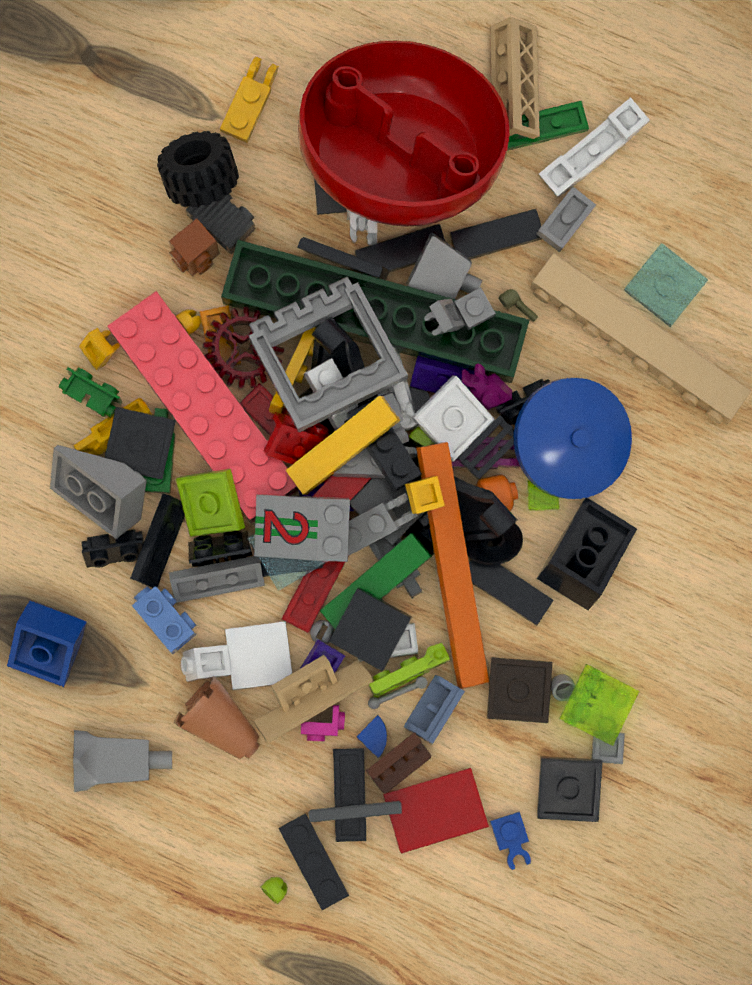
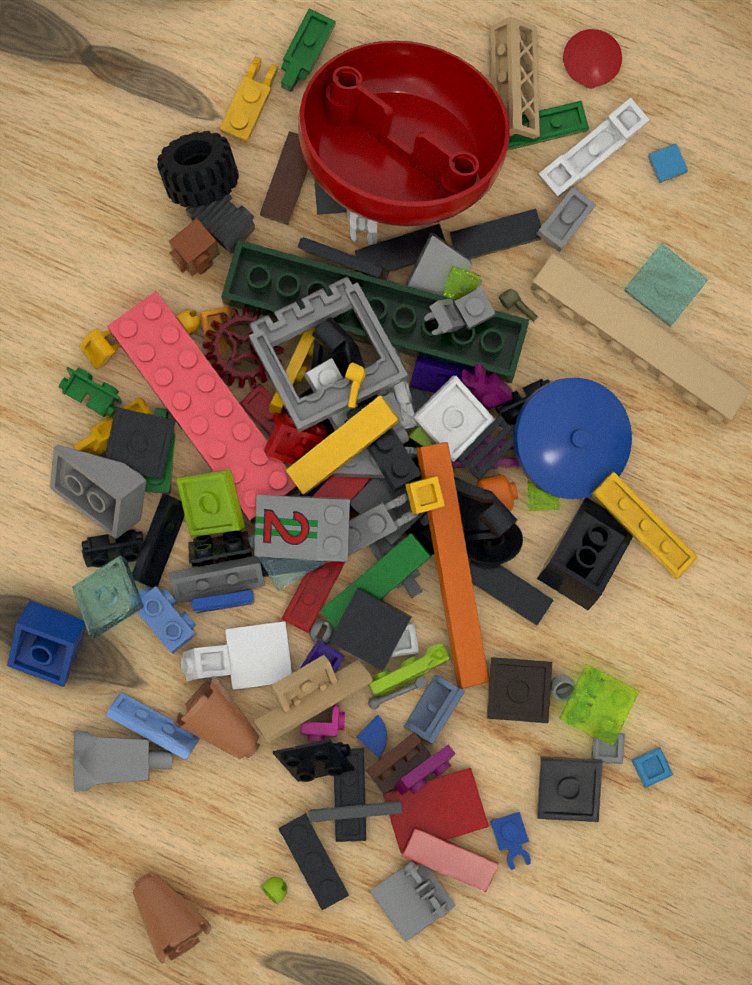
none -> clear light blue tile [72,555,144,638]
none -> light blue tile [106,692,200,760]
none -> nougat cone [133,873,212,963]
none -> blue tile [191,590,255,613]
none -> reddish brown tile [260,131,308,225]
none -> black hinge [273,739,354,782]
none -> green hinge [281,8,336,92]
none -> yellow hand [345,363,366,408]
none -> light grey hinge [370,861,456,942]
none -> magenta plate [394,744,456,795]
none -> tile [401,826,499,892]
none -> clear neon green tile [442,265,481,300]
none -> red dish [563,29,622,89]
none -> yellow tile [591,472,698,579]
none -> dark azure tile [632,747,673,788]
none -> dark azure tile [648,143,688,183]

